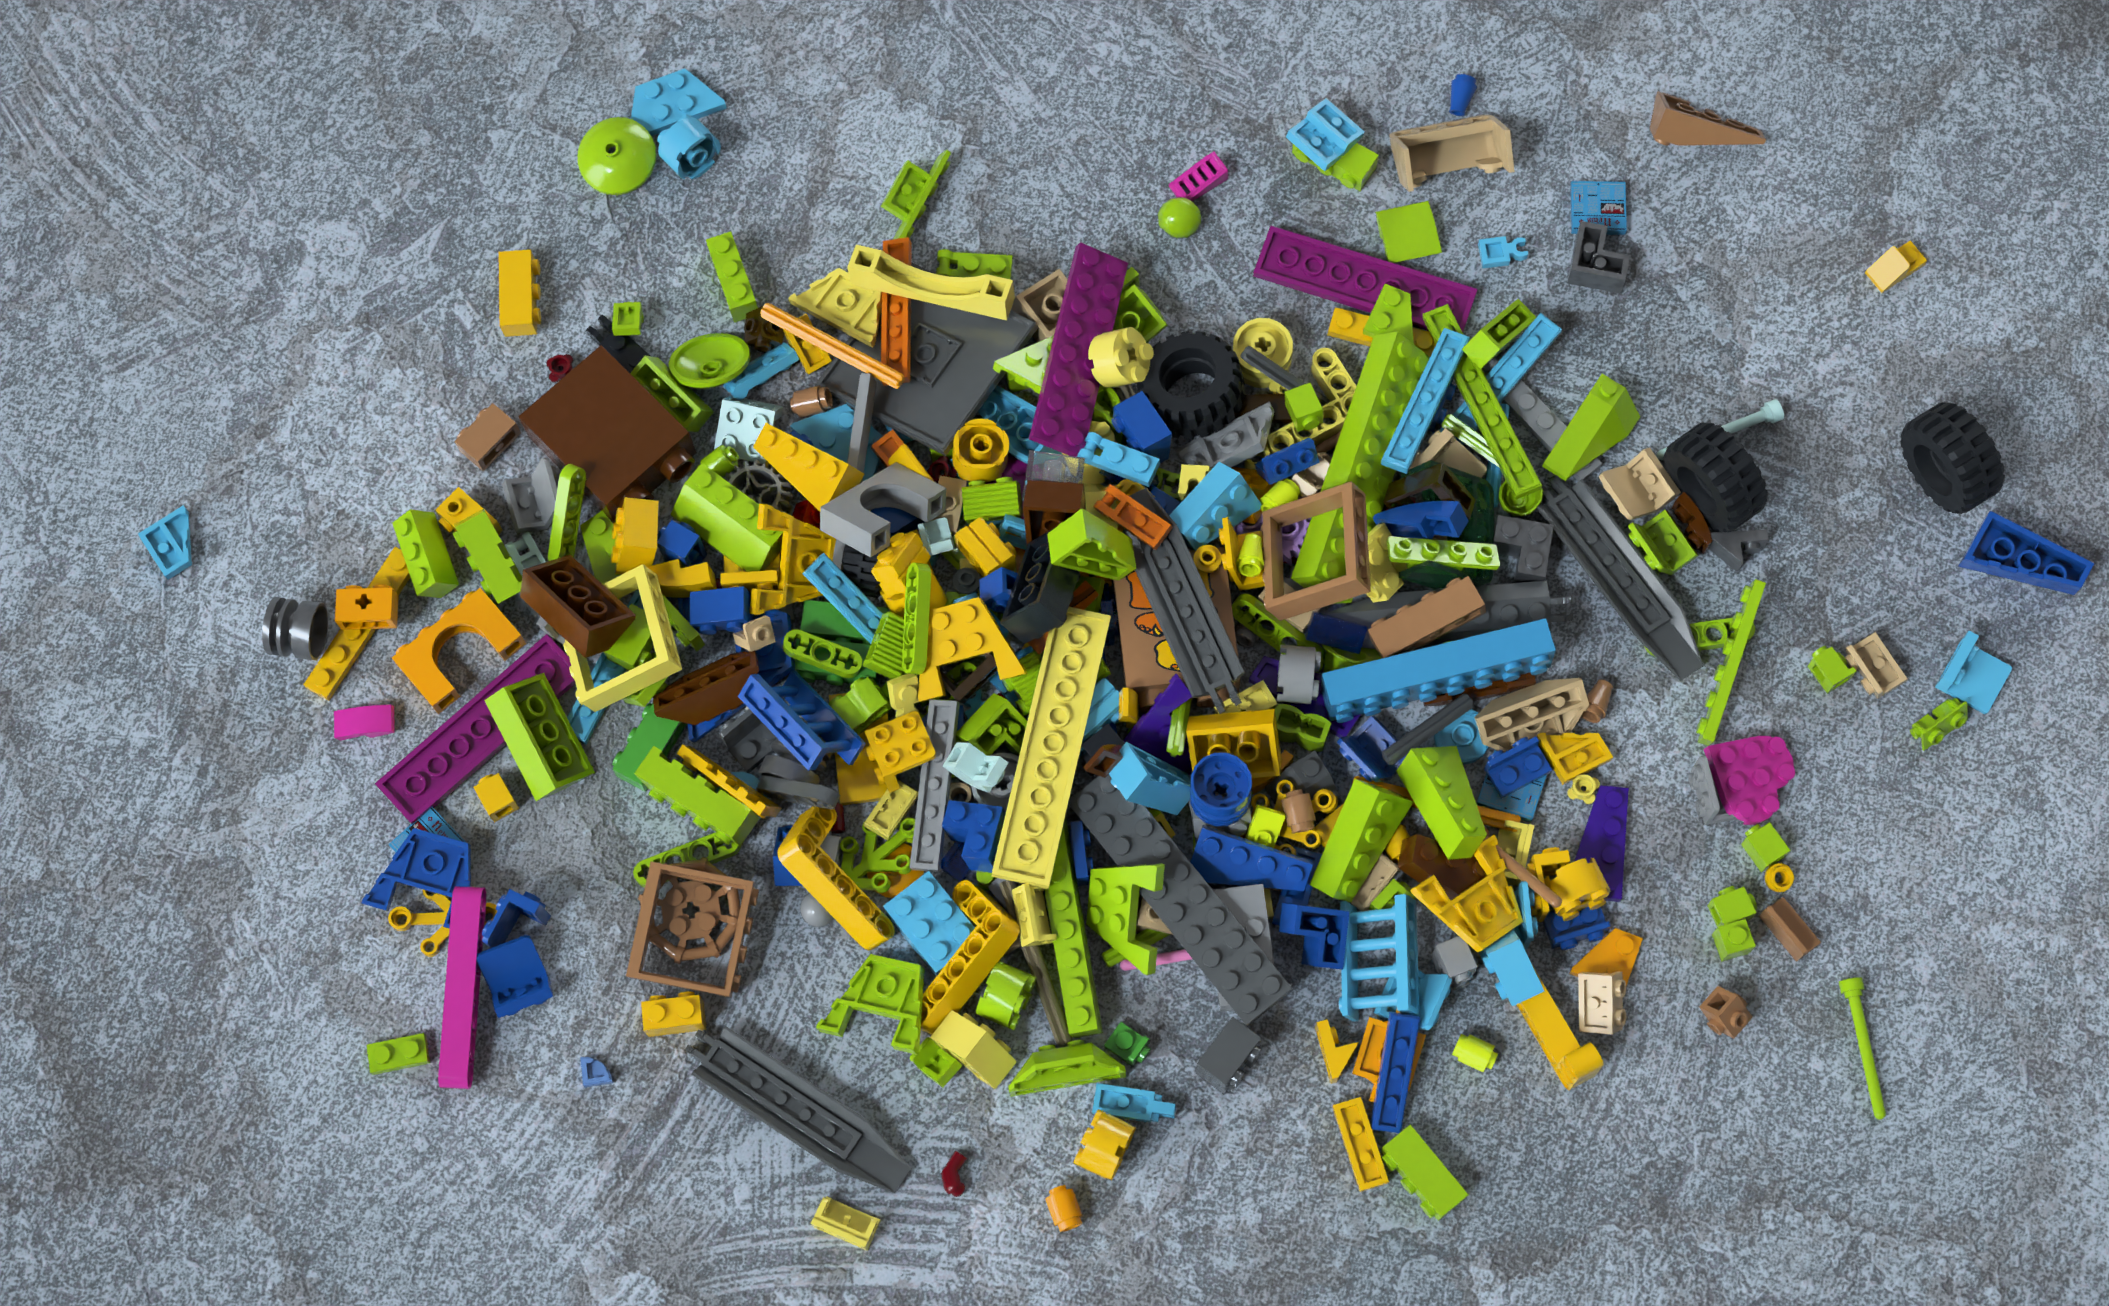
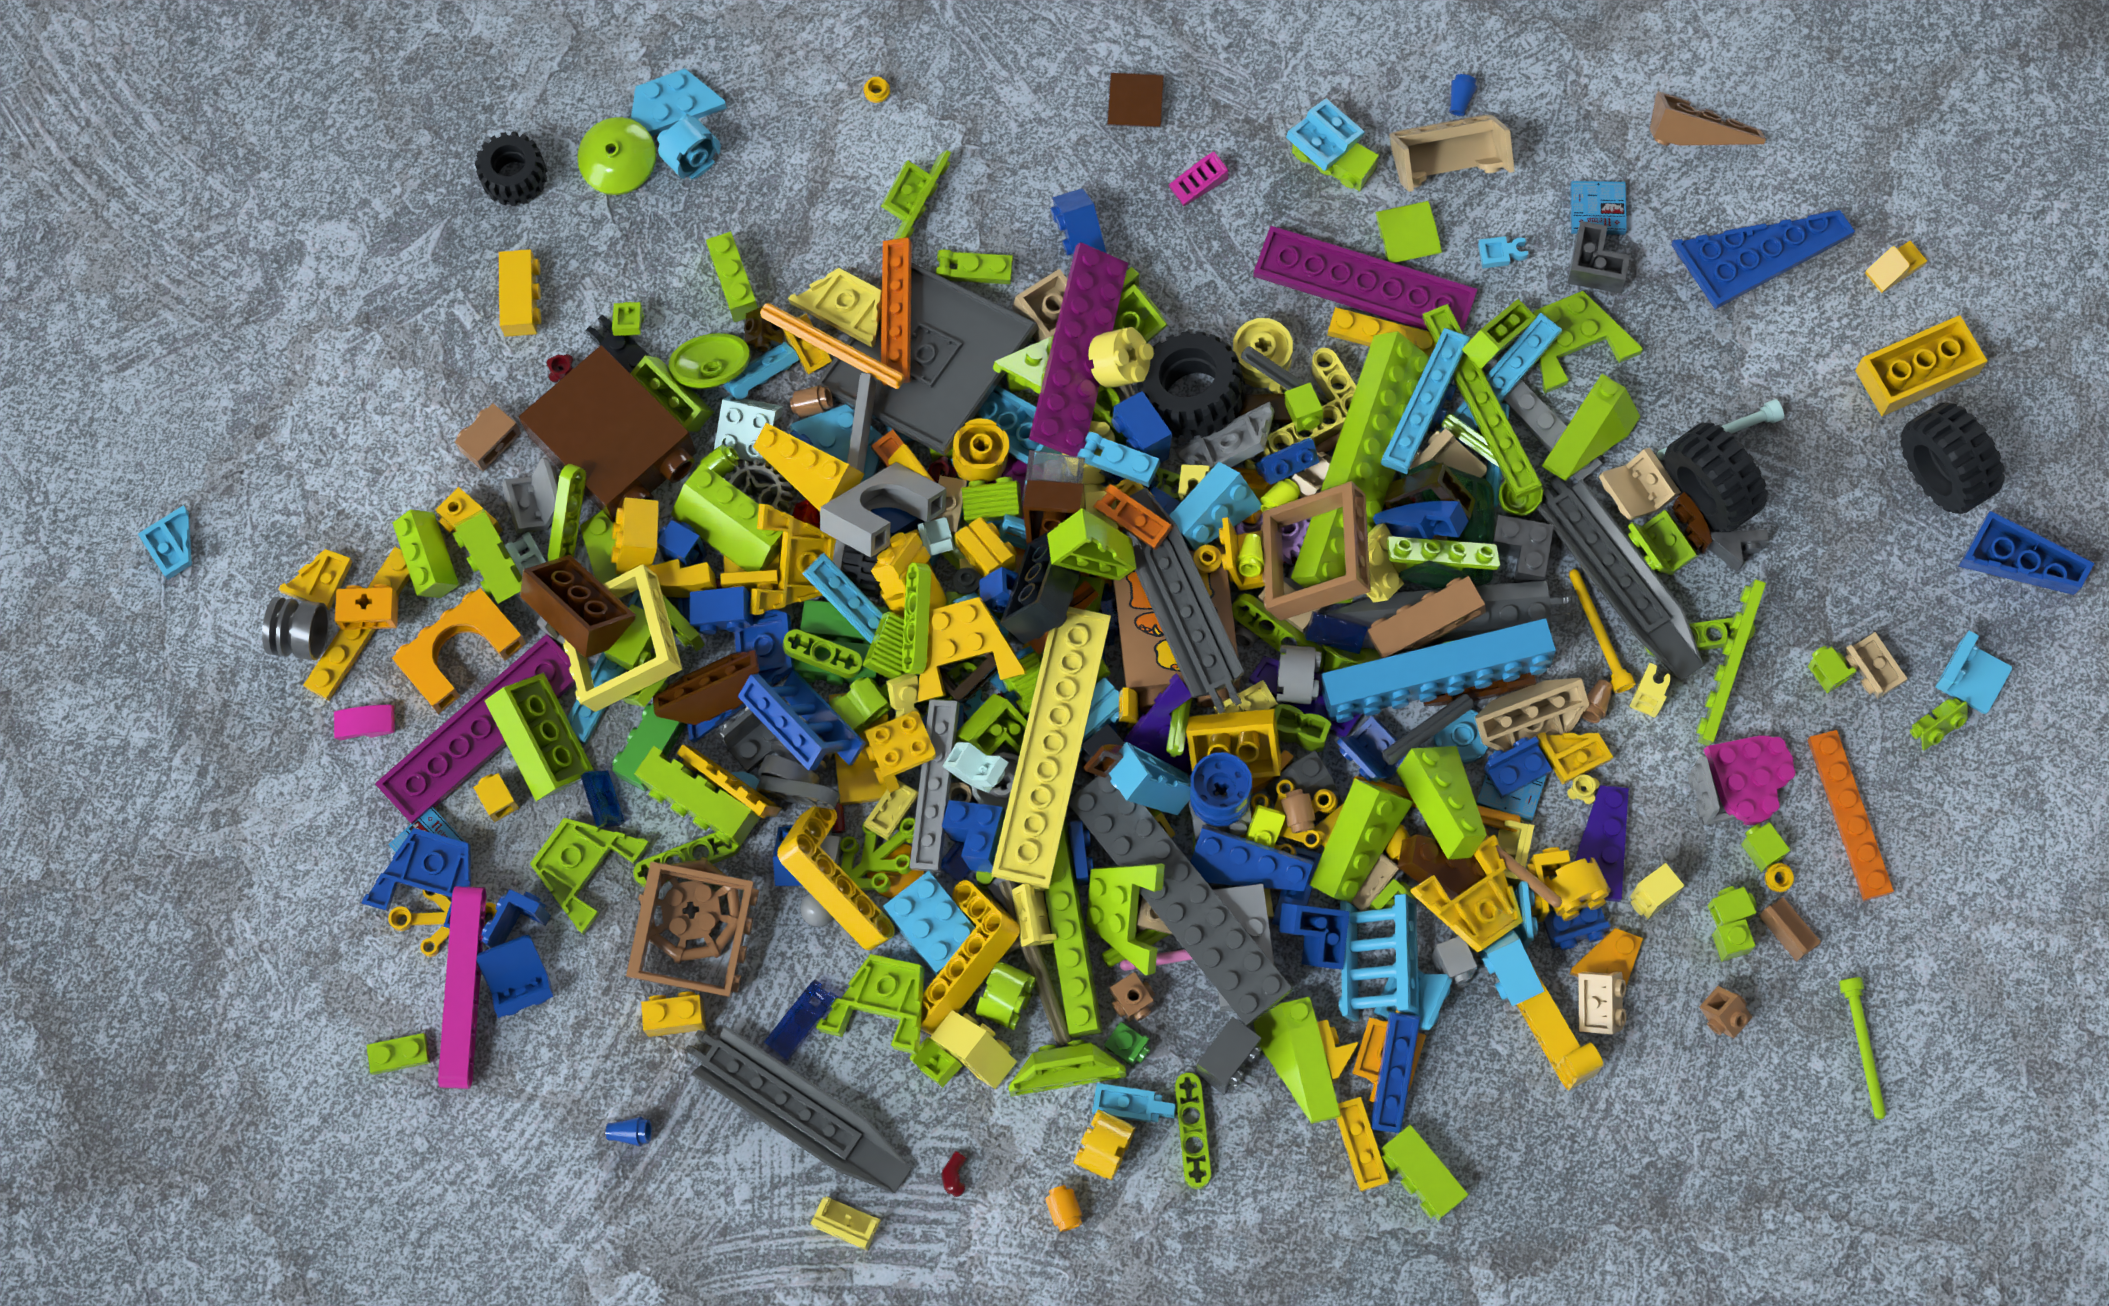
medium blue tile [580,1057,614,1088] -> none
tan bracket [733,615,776,652] -> none
light yellow arch [847,245,1015,320] -> none
lime hair [1158,197,1201,238] -> none
lime wing [1363,284,1414,344] -> none
neon yellow brick [1452,1033,1498,1072] -> none
none -> yellow wing [279,549,353,610]
none -> black tyre [475,132,547,206]
none -> lime wing [530,818,650,935]
none -> clear blue plate [580,770,625,828]
none -> blue cone [606,1117,652,1146]
none -> clear blue plate [764,979,838,1061]
none -> yellow plate [864,77,890,103]
none -> blue brick [1050,188,1106,258]
none -> reddish brown slope [1108,73,1164,128]
none -> medium nougat brick [1110,972,1155,1022]
none -> lime beam [1175,1072,1211,1189]
none -> lime wedge [1253,996,1340,1124]
none -> lime wing [1533,291,1643,394]
none -> yellow piece [1569,569,1636,694]
none -> light yellow hinge [1629,663,1670,718]
none -> light yellow brick [1630,863,1685,919]
none -> blue wing [1671,210,1855,309]
none -> orange plate [1807,730,1894,901]
none -> yellow brick [1855,315,1987,417]

